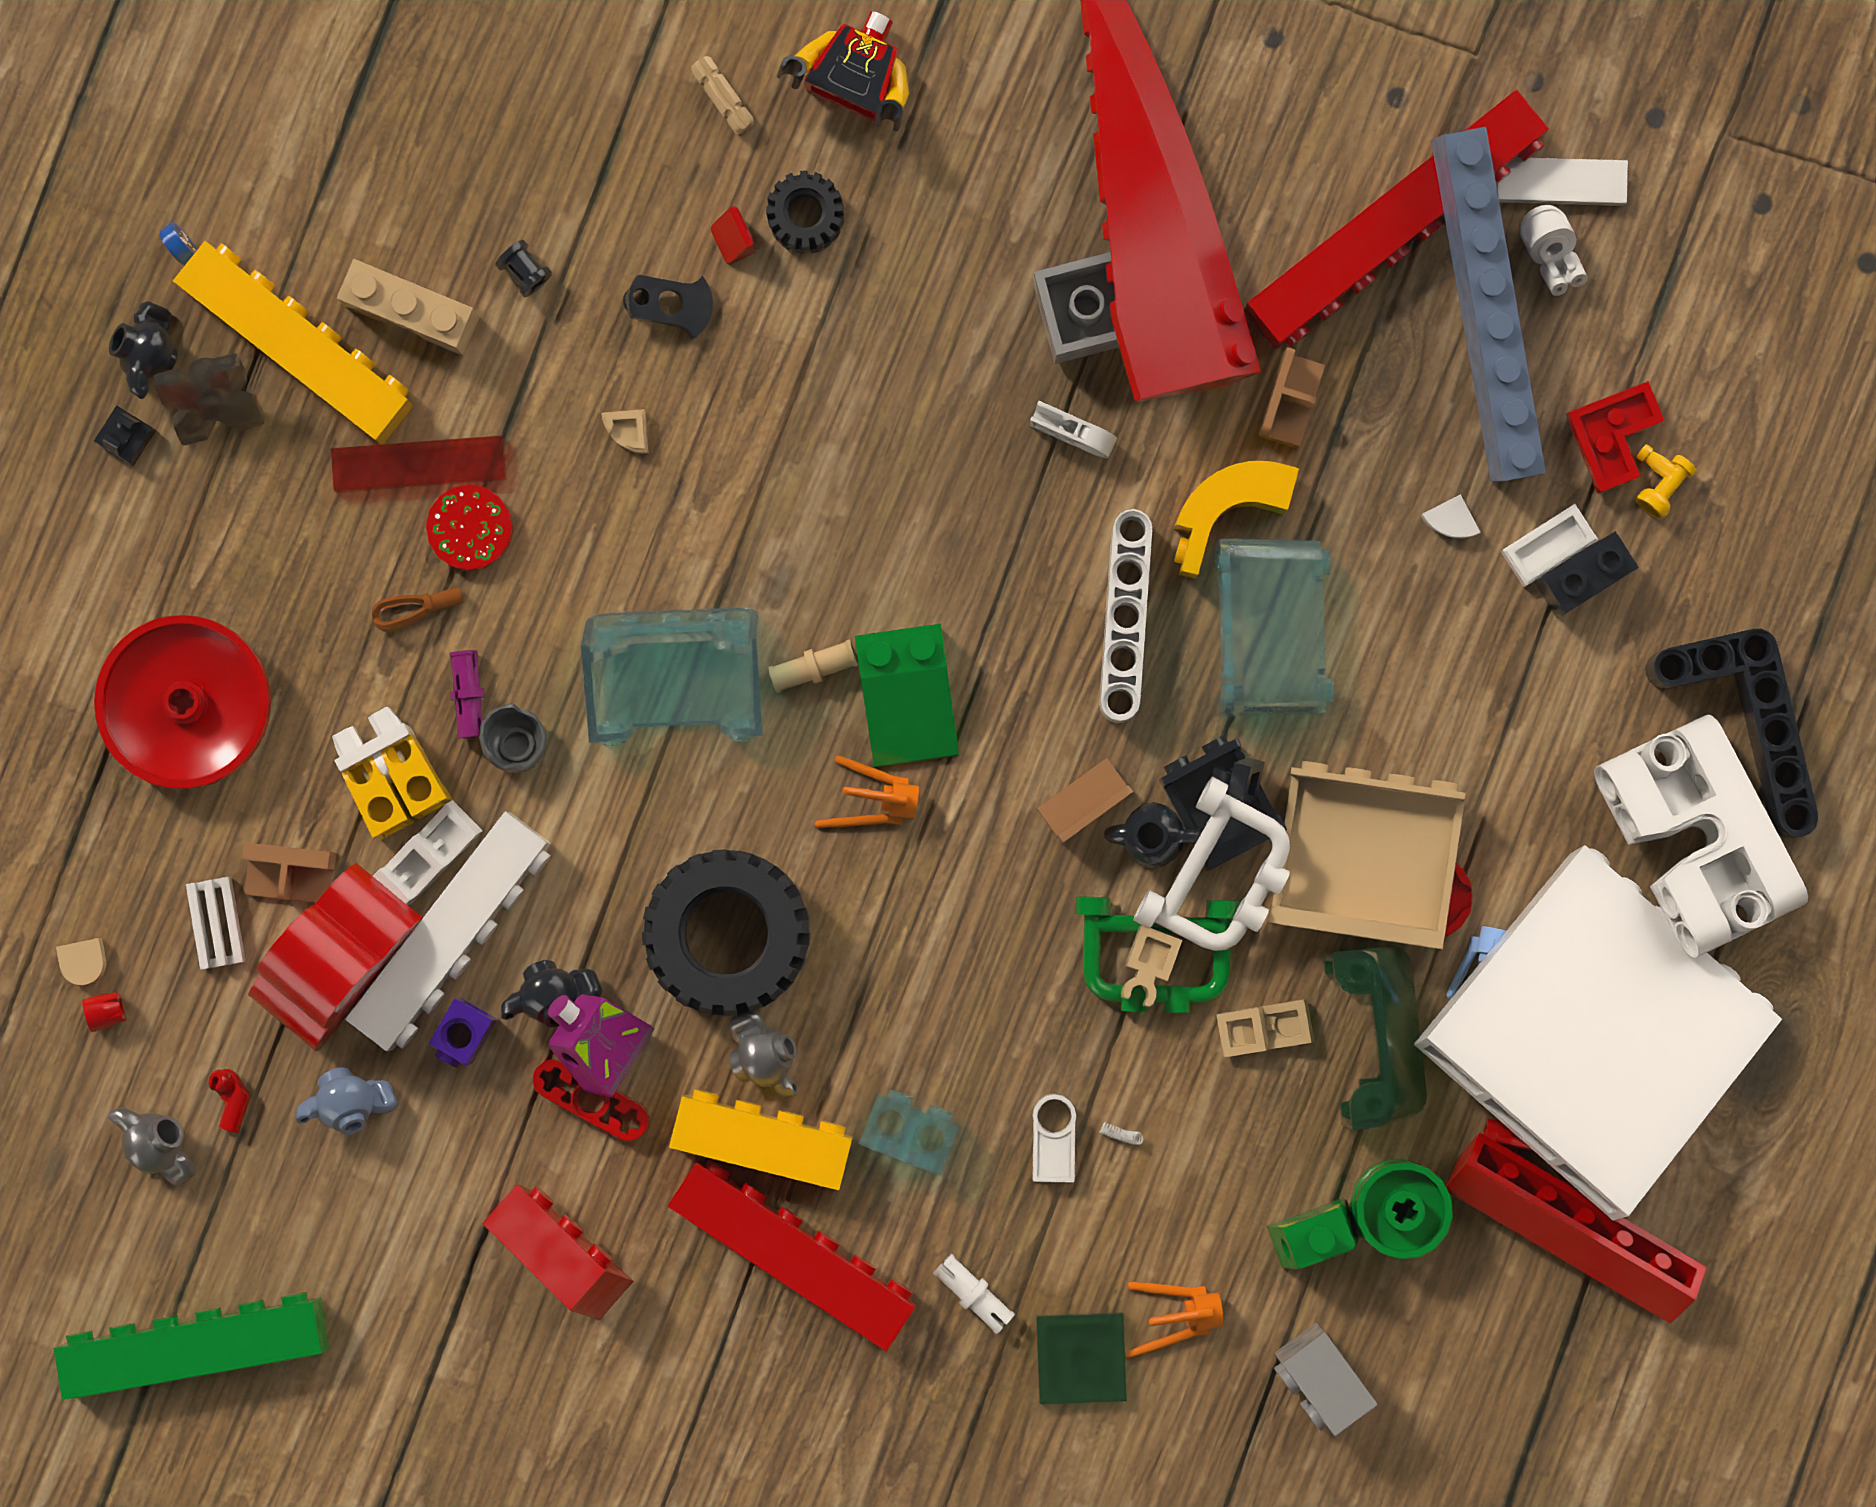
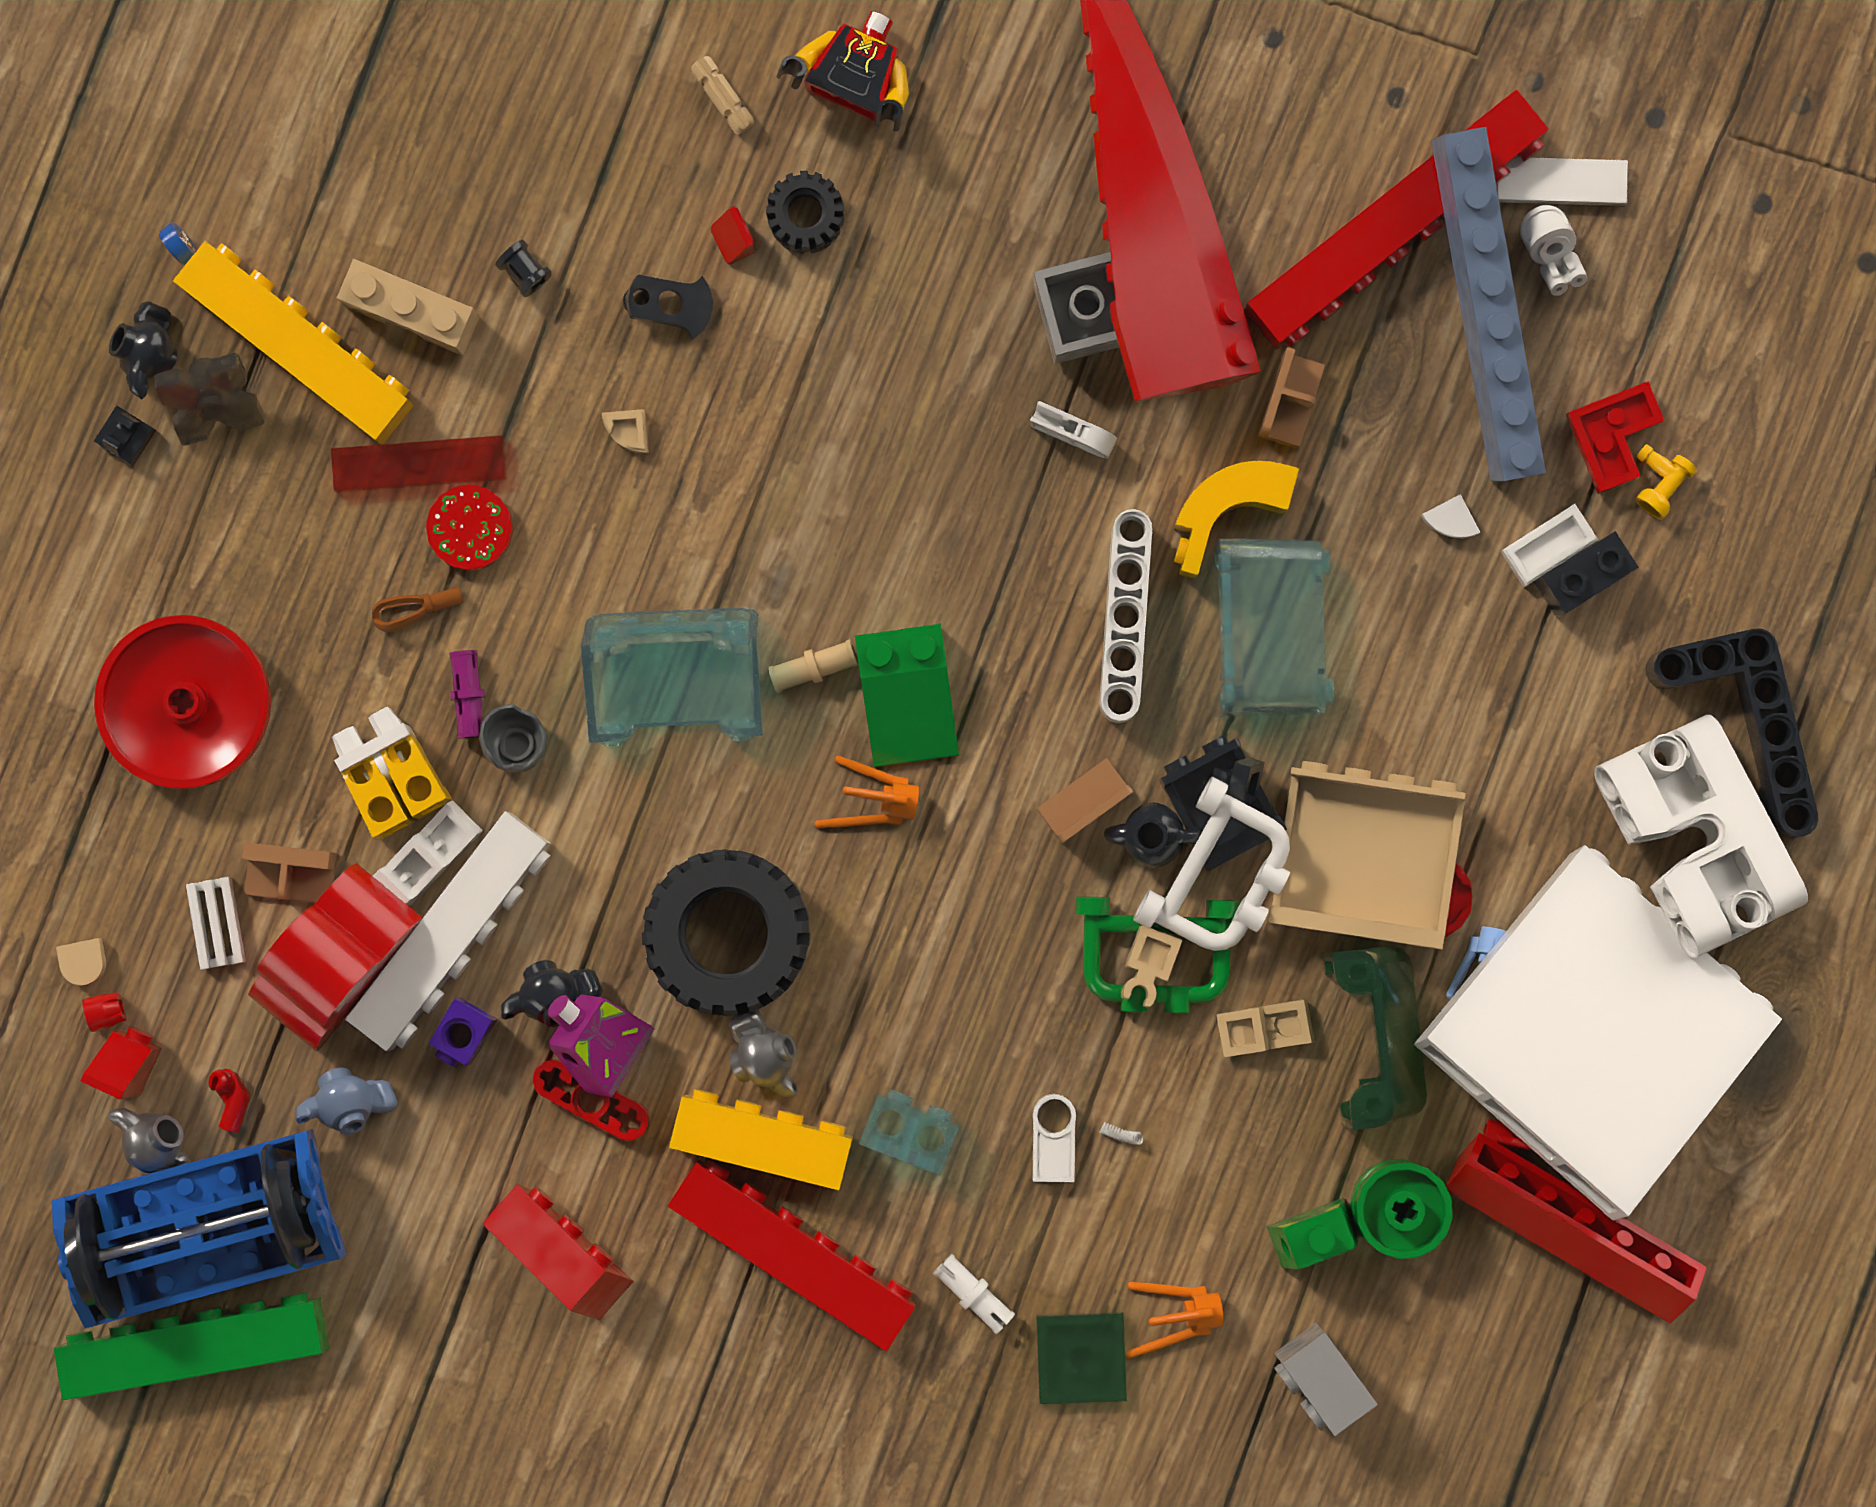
none -> blue piece [52,1129,346,1329]
none -> red slope [80,1027,162,1100]

